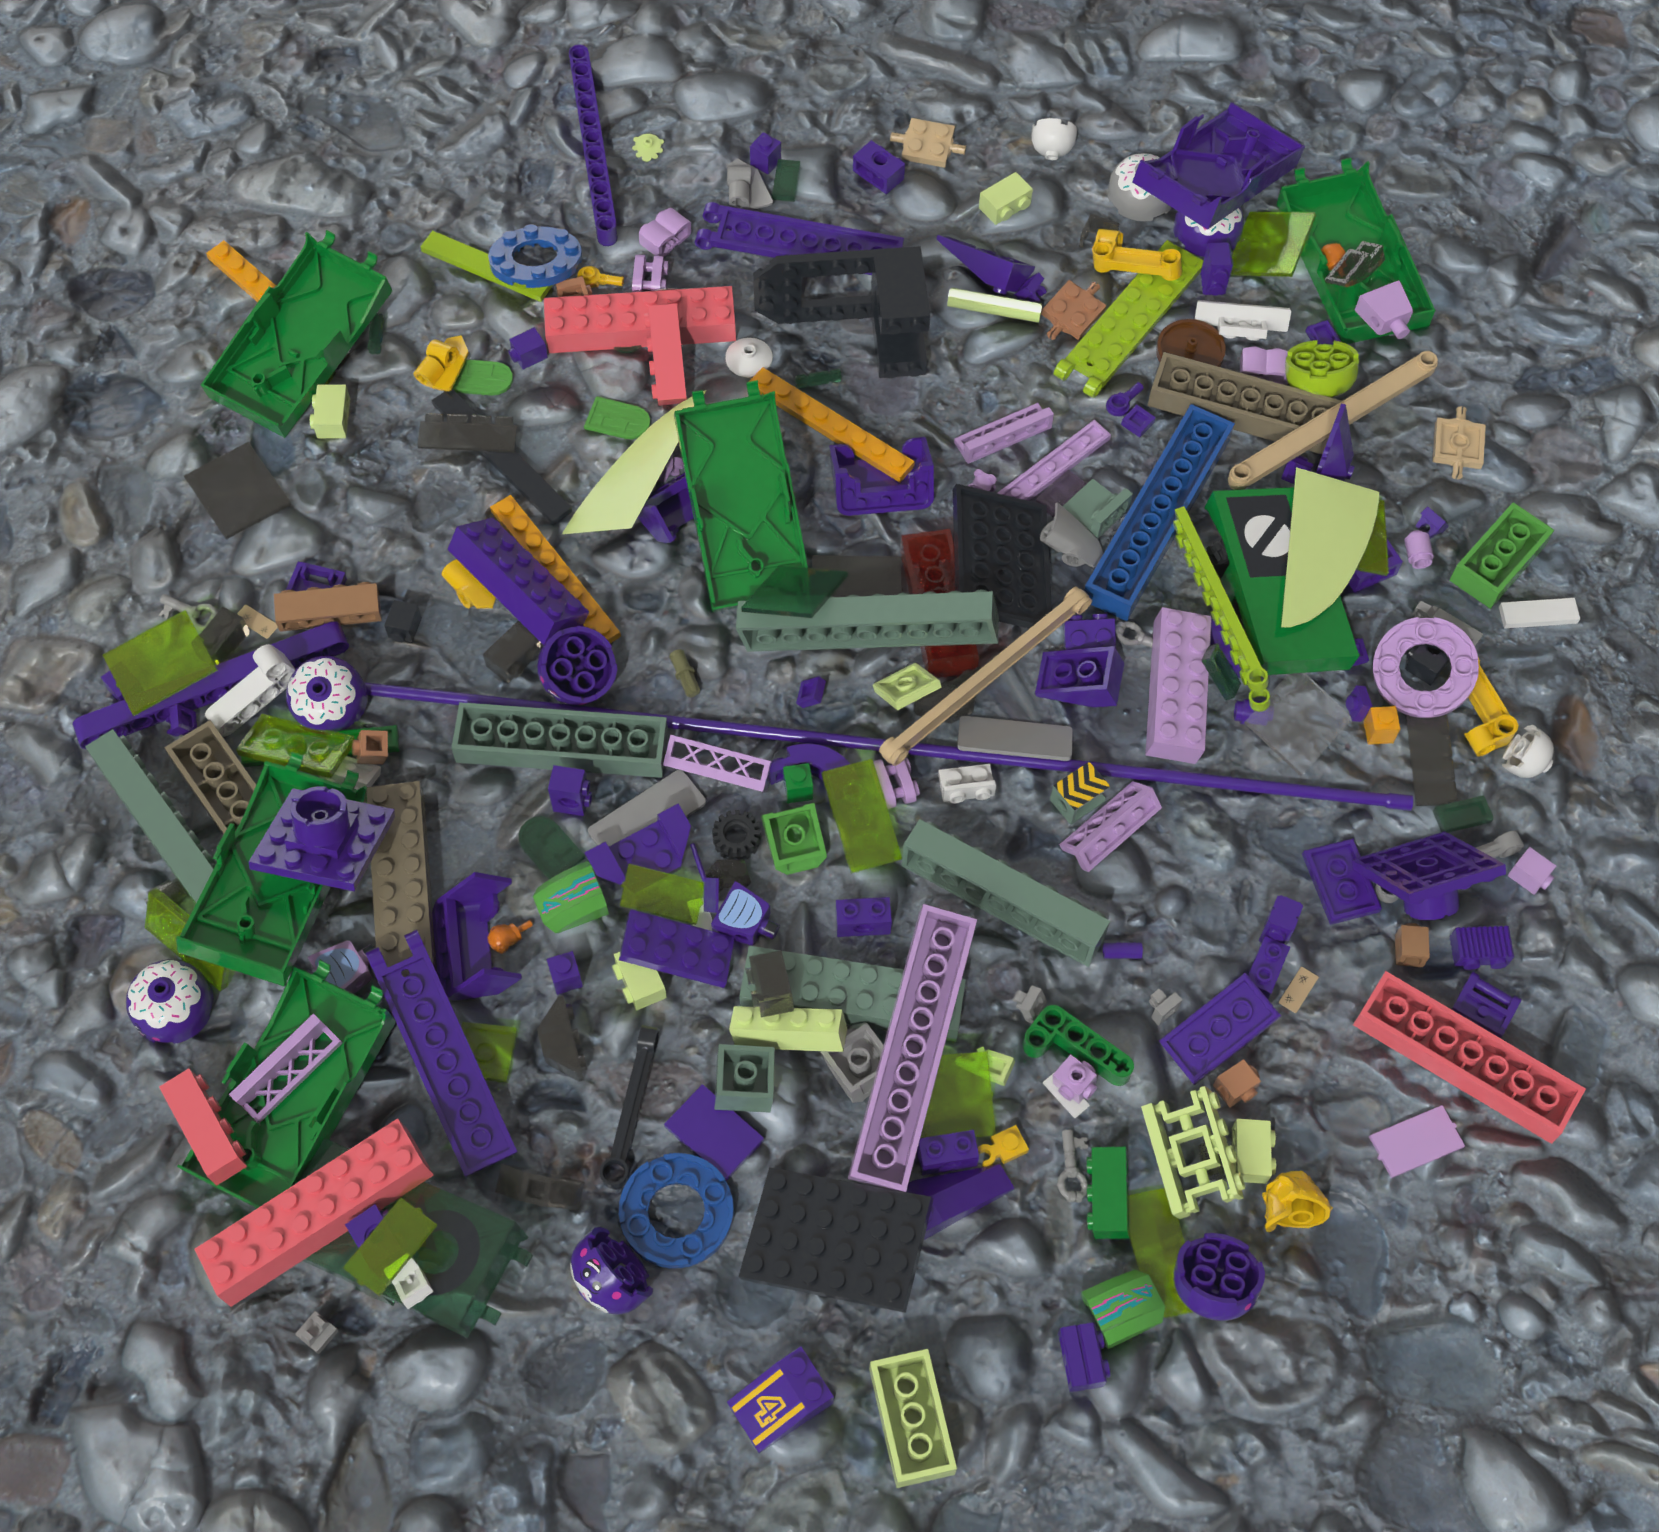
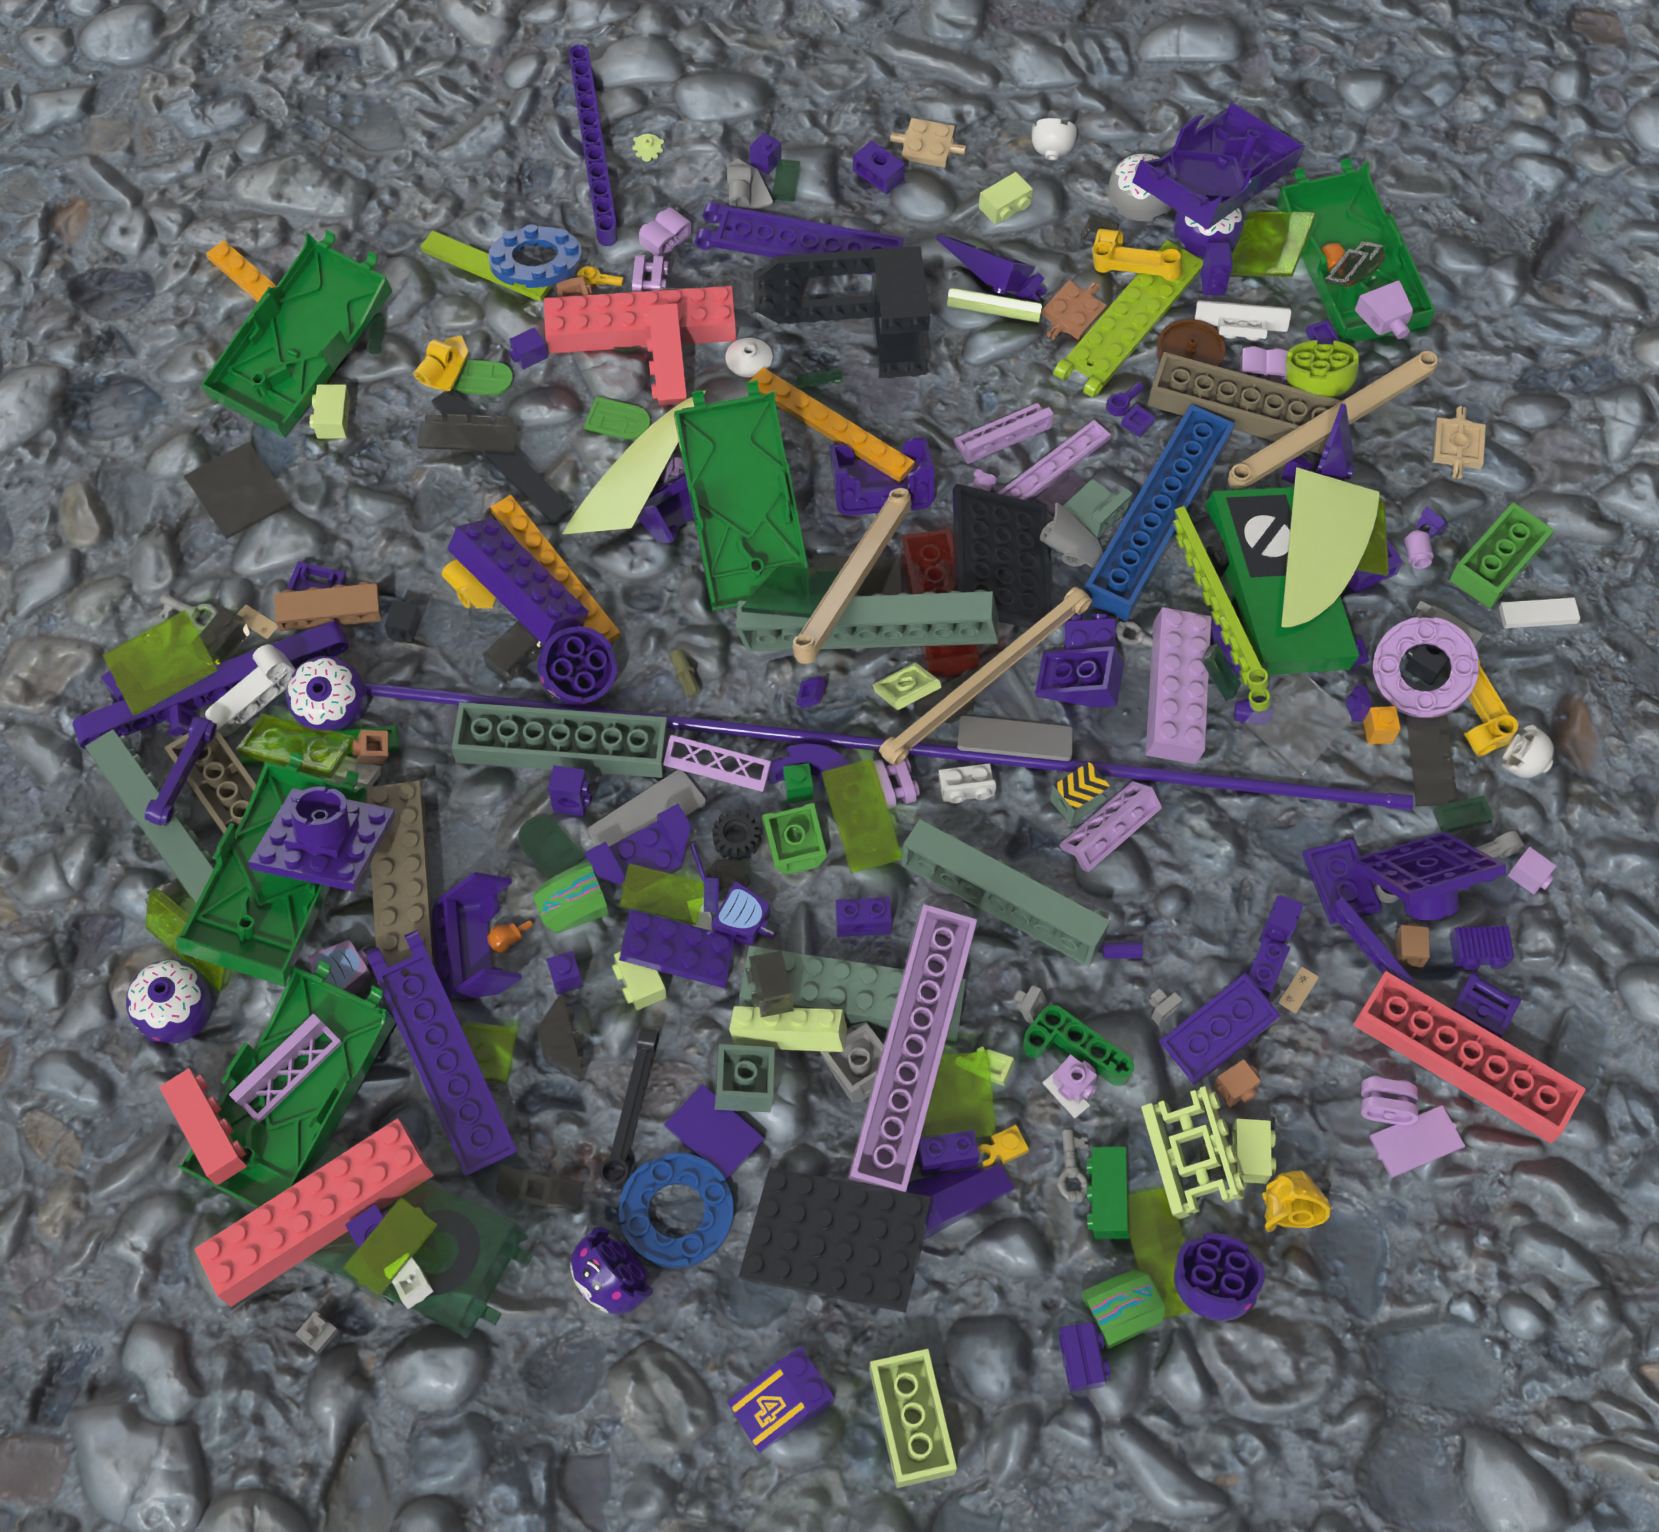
none -> dark purple piece [145,717,217,826]
none -> tan piece [792,488,912,664]
none -> dark purple tile [1329,897,1414,985]
none -> lavender brick [1361,1075,1418,1126]

